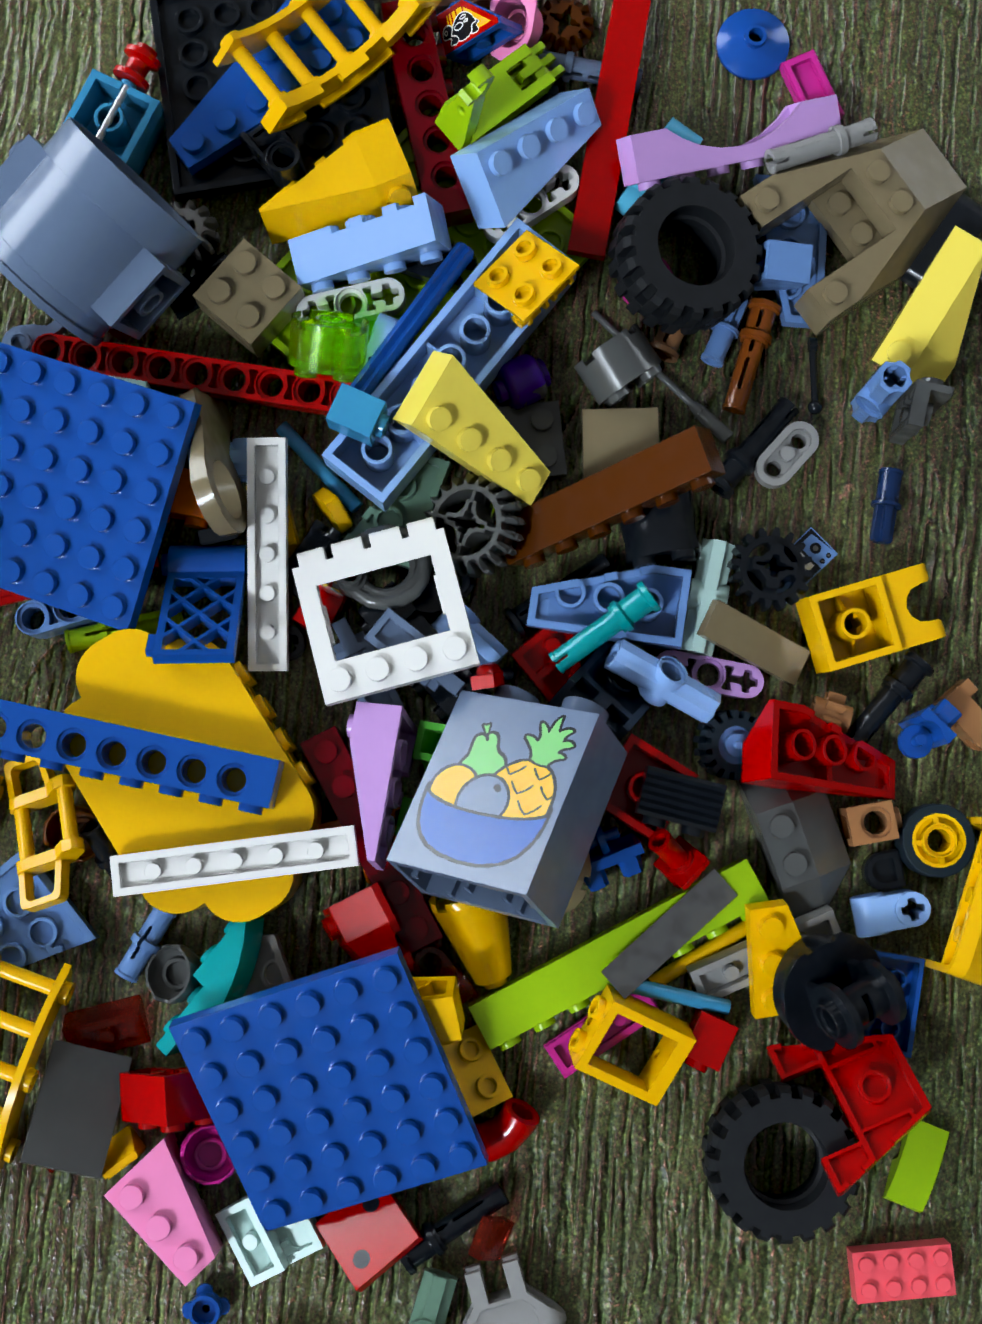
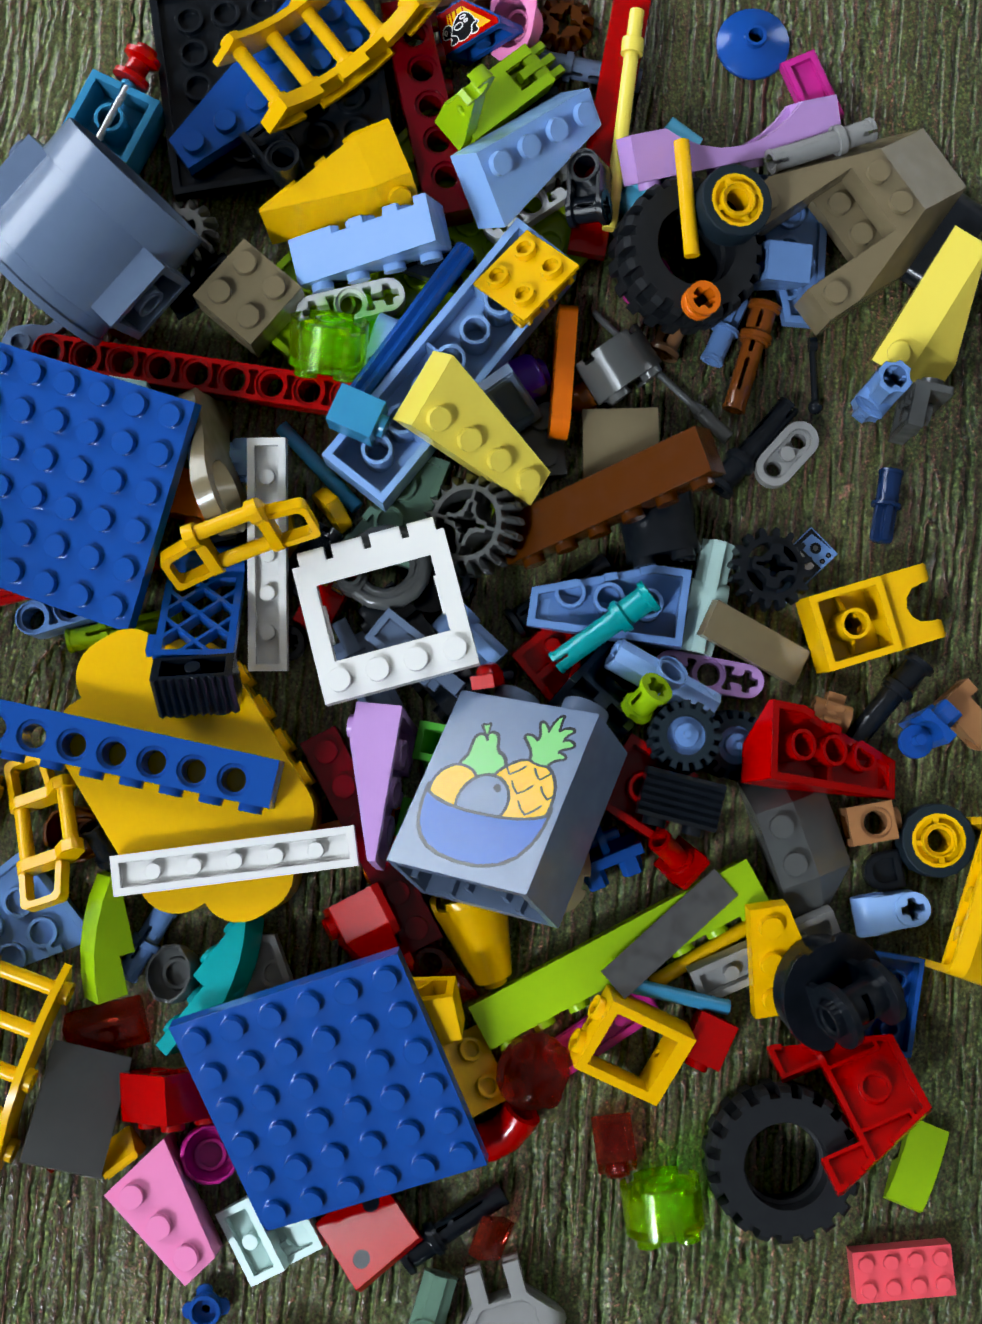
none -> lime slope [80,871,135,1005]
none -> black brick [149,653,243,719]
none -> yellow bar [160,497,321,591]
none -> sand blue tile [478,363,544,433]
none -> clear red dish [496,1032,571,1111]
none -> orange beam [547,304,579,441]
none -> black piece [565,148,613,229]
none -> dark orange hinge [571,381,598,414]
none -> clear red bracket [591,1112,637,1179]
none -> light yellow bar [602,7,645,232]
none -> clear neon green brick [619,1166,706,1251]
none -> lime bush [621,673,672,725]
none -> black wheel [646,700,722,775]
none -> yellow bar [673,138,700,259]
none -> orange bush [681,280,721,321]
none -> wheel [694,164,772,247]

